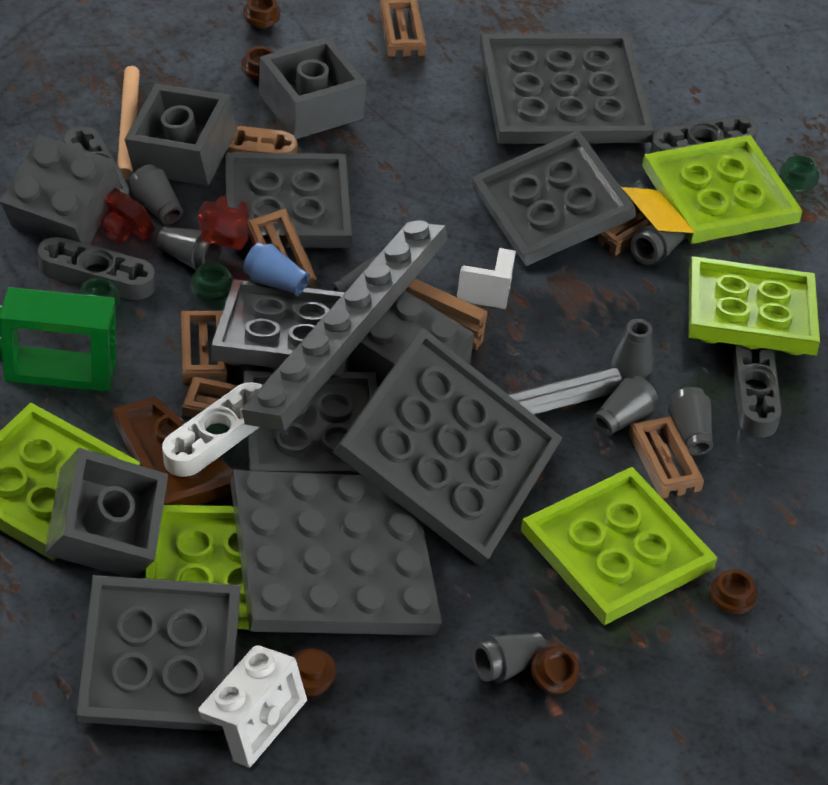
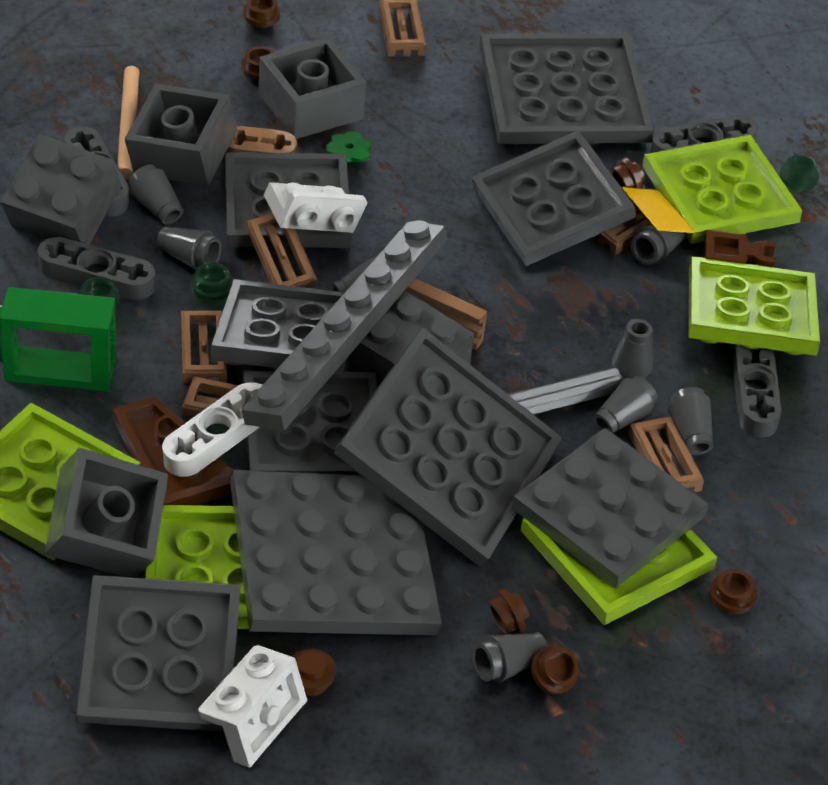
clear red tile [101,187,155,245] -> none
clear red tile [198,196,249,251] -> none
medium blue cone [243,243,310,296] -> none
white panel [457,248,516,309] -> none
none -> white bracket [264,182,367,233]
none -> green plant [326,131,371,163]
none -> reddish brown plate [488,588,530,635]
none -> dark grey plate [512,428,709,589]
none -> reddish brown plate [610,158,645,196]
none -> reddish brown plate [703,230,776,268]

